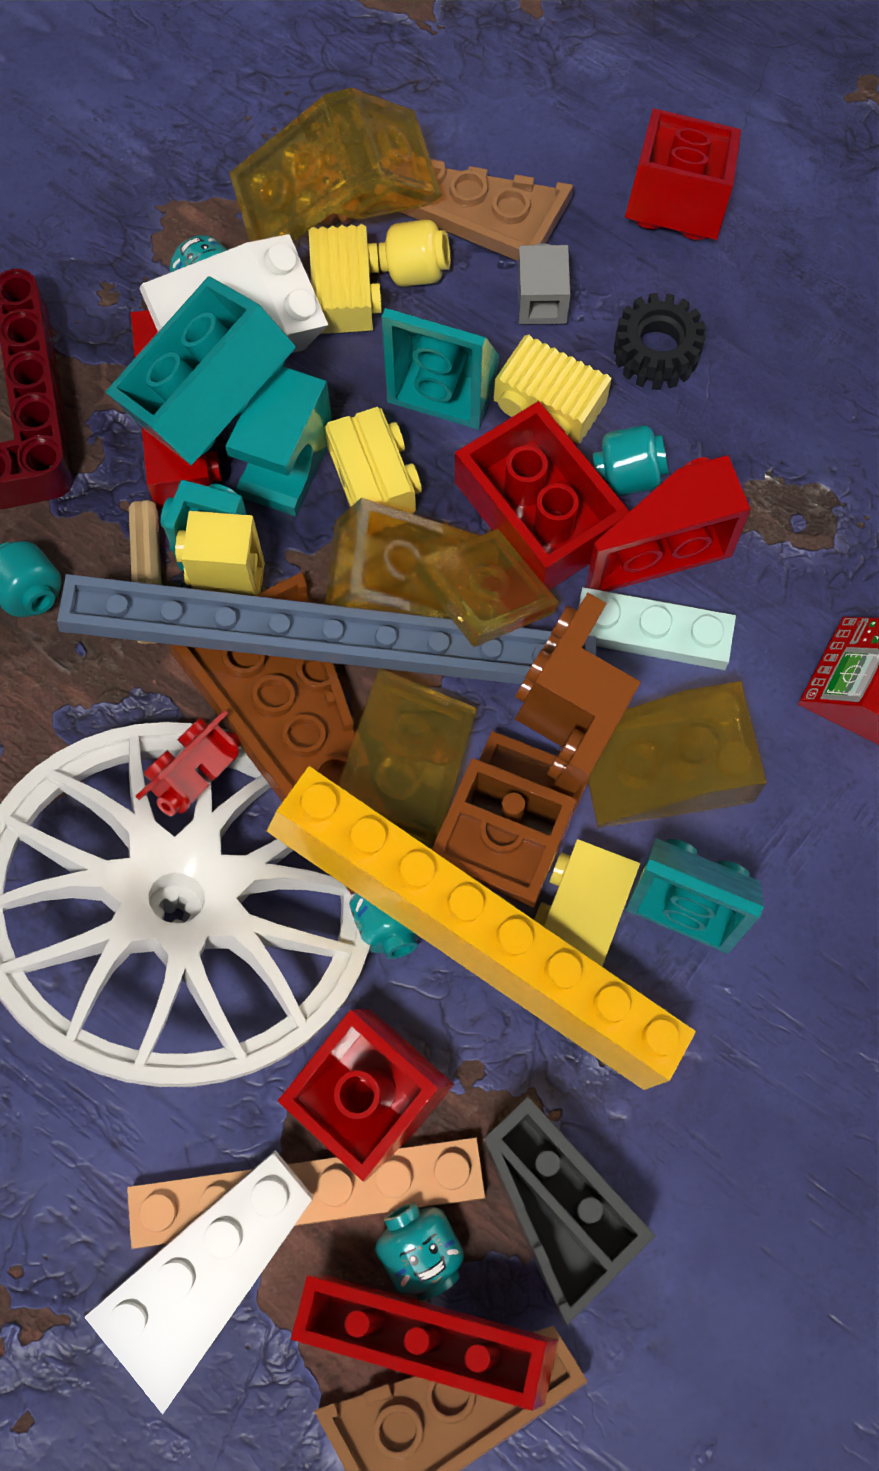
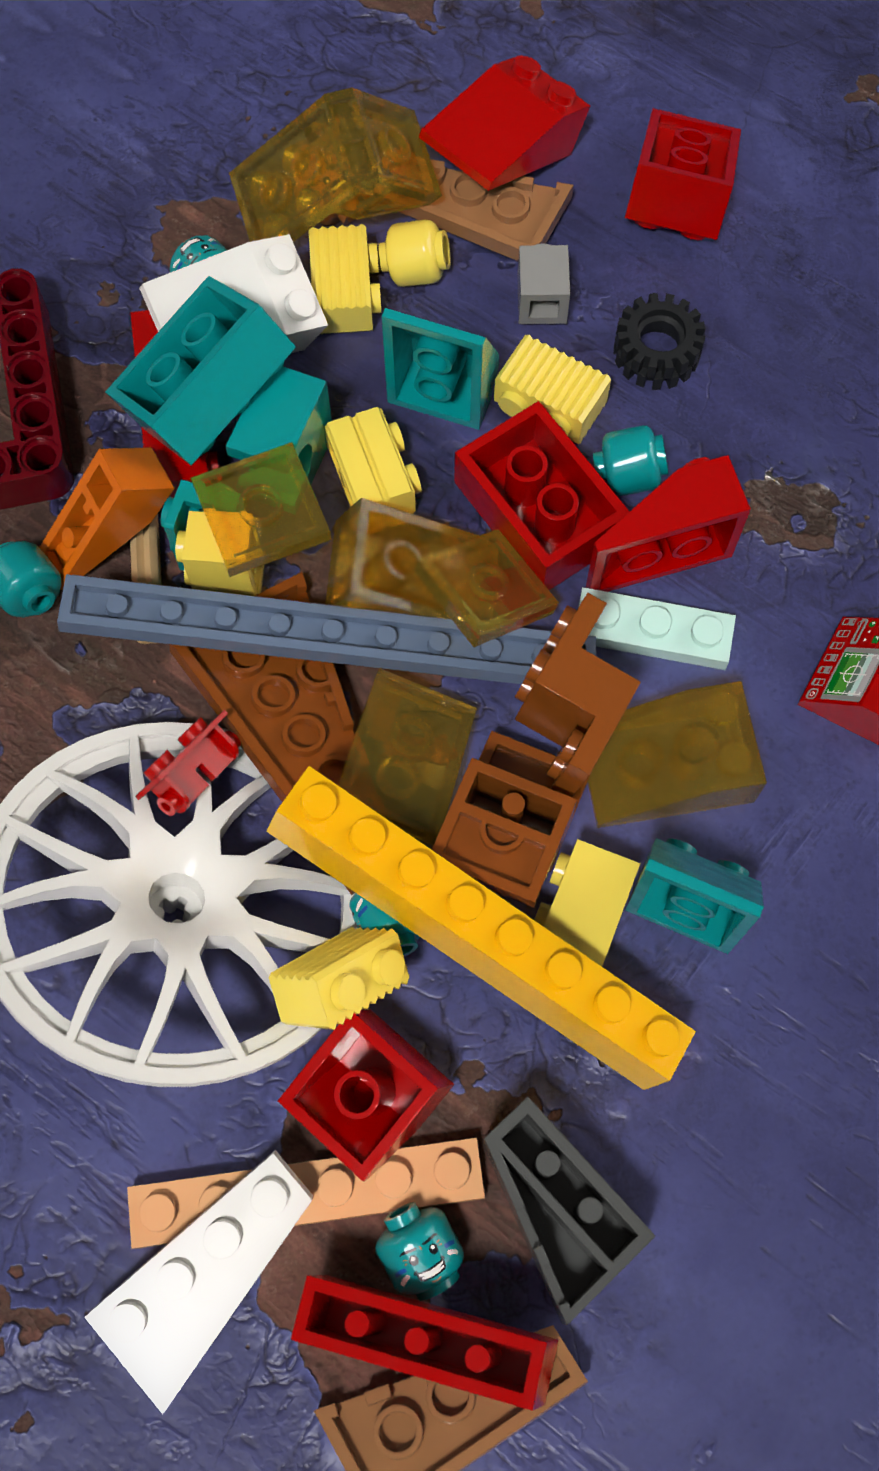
none -> orange slope [39,448,174,590]
none -> clear yellow tile [191,442,332,577]
none -> light yellow brick [269,927,409,1030]
none -> red slope [419,55,591,191]

